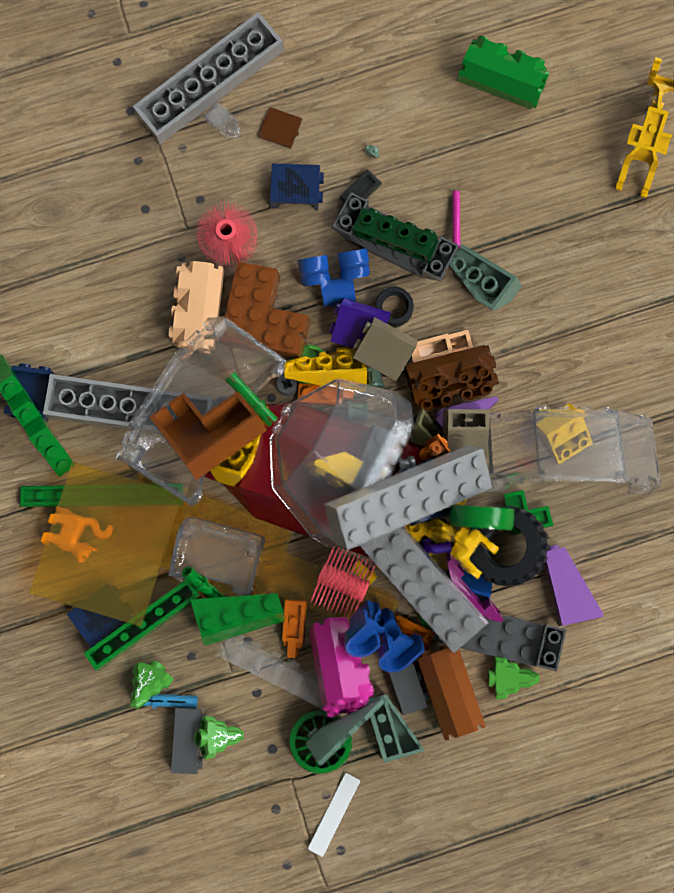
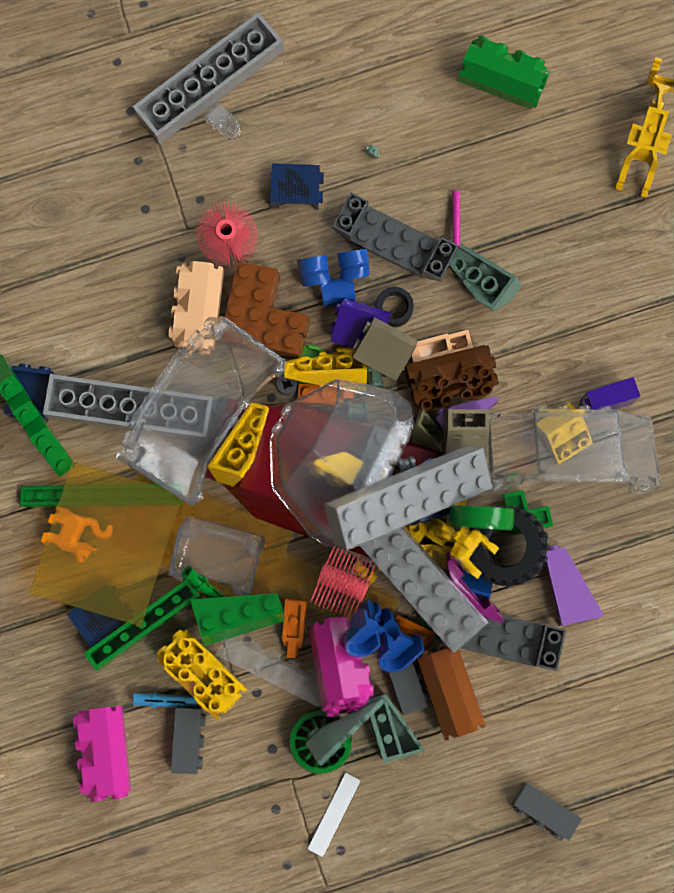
bright green rock [130,661,174,709] -> none
dark orange piece [149,391,267,480] -> none
bright green rock [194,716,244,760] -> none
green pin [225,372,278,427] -> none
reddish brown piece [259,107,303,149] -> none
pearl dark grey tile [340,169,382,203] -> none
dark green brick [353,208,438,263] -> none
orange hinge [420,434,450,460] -> none
dark purple arm [422,538,451,554] -> none
bright green rock [488,657,539,700] -> none
none -> dark pink brick [73,706,132,802]
none -> yellow brick [156,630,248,720]
none -> dark grey brick [512,782,582,841]
none -> dark purple brick [579,377,640,419]

